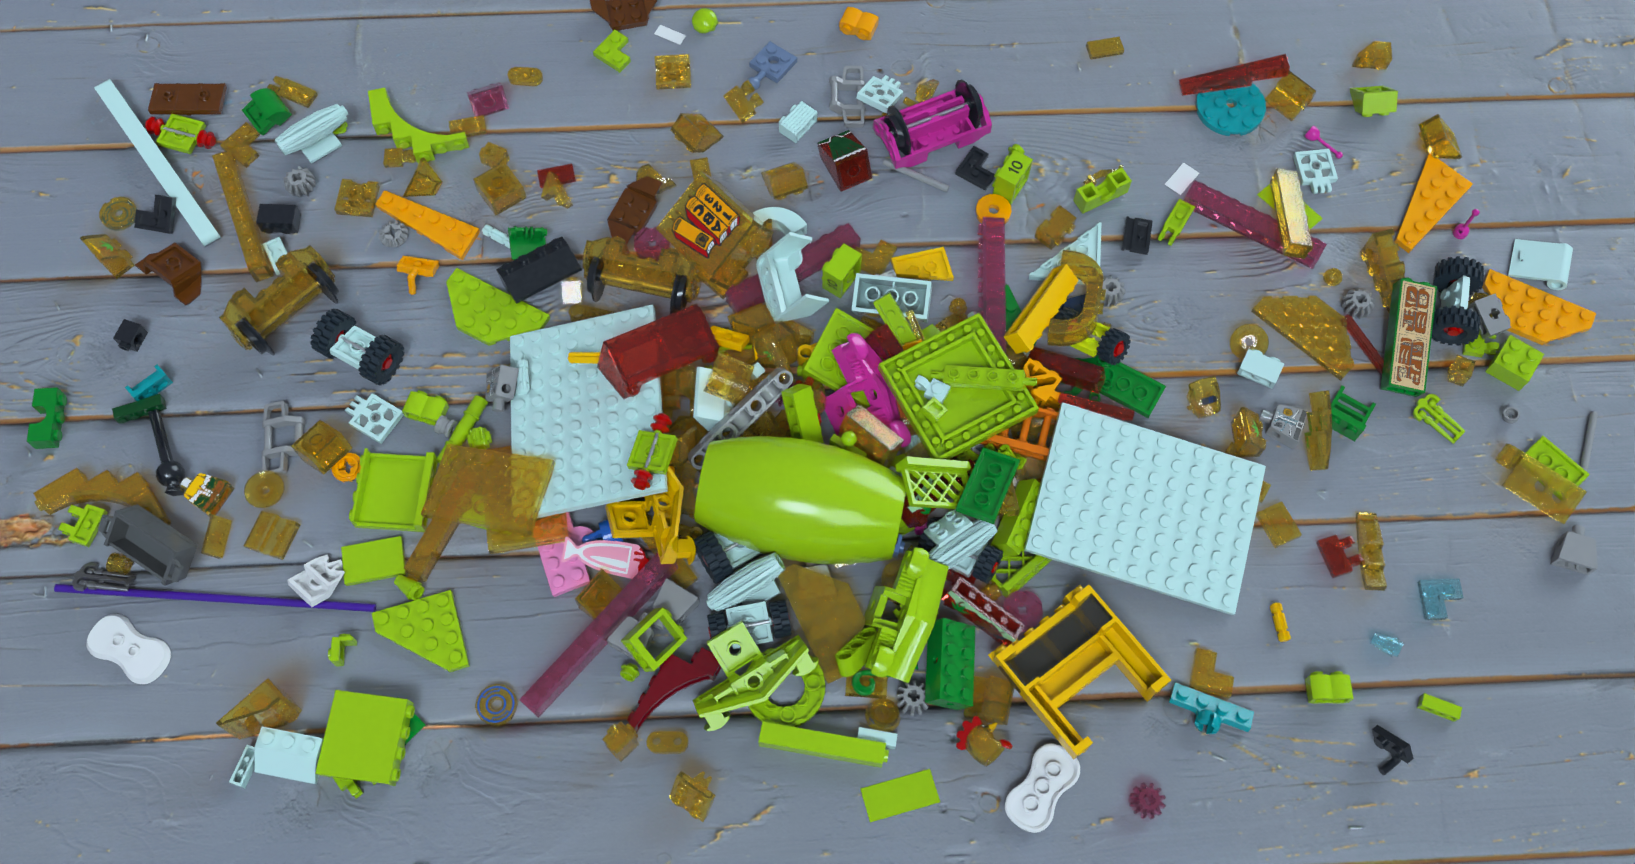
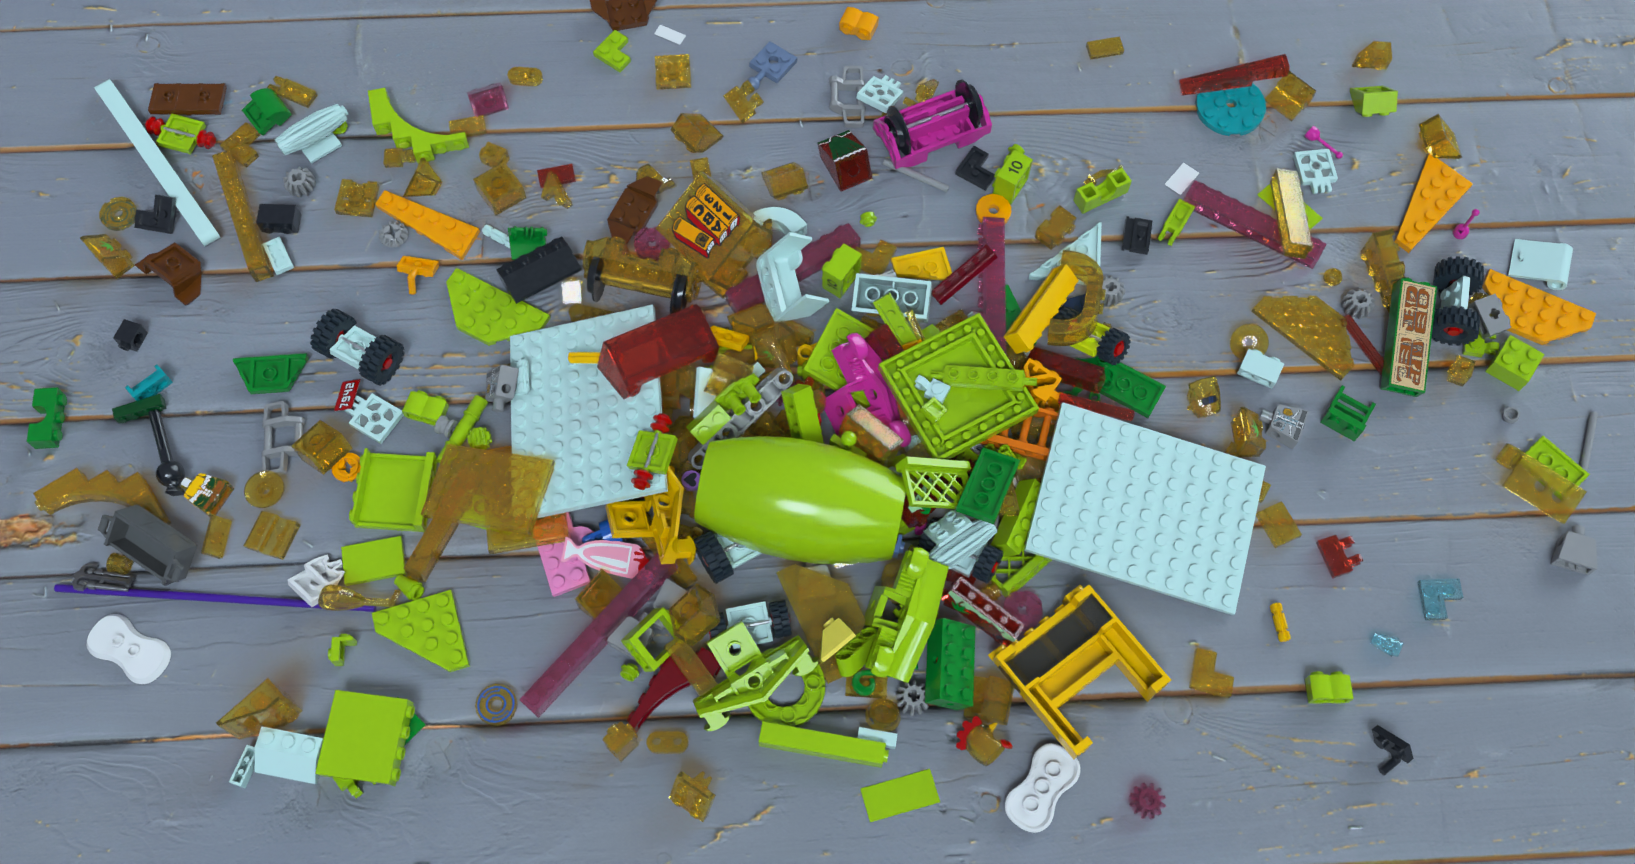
lime plate [58,504,108,548] -> none
clear yellow piece [219,245,339,356] -> none
lime hair [692,8,718,34] -> none
light aqua plate [706,553,785,612] -> none
light aqua brick [779,101,817,143] -> none
clear yellow plate [949,298,967,316] -> none
teal plate [1169,682,1254,735] -> none
clear yellow slope [1304,390,1332,471] -> none
clear yellow slope [1356,513,1387,591] -> none
lime piece [1413,394,1465,444] -> none
lime piece [1417,693,1462,722] -> none
none -> green wing [233,353,309,394]
none -> clear yellow piece [318,585,401,611]
none -> red sticker [334,379,360,411]
none -> clear yellow plate [664,634,718,697]
none -> clear yellow brick [669,583,721,647]
none -> medium lavender tile [681,470,700,491]
none -> lime brick [686,400,732,445]
none -> lime connector [714,373,761,416]
none -> light yellow slope [819,617,856,664]
none -> lime plate [860,212,877,227]
none -> dark red tile [931,244,998,305]

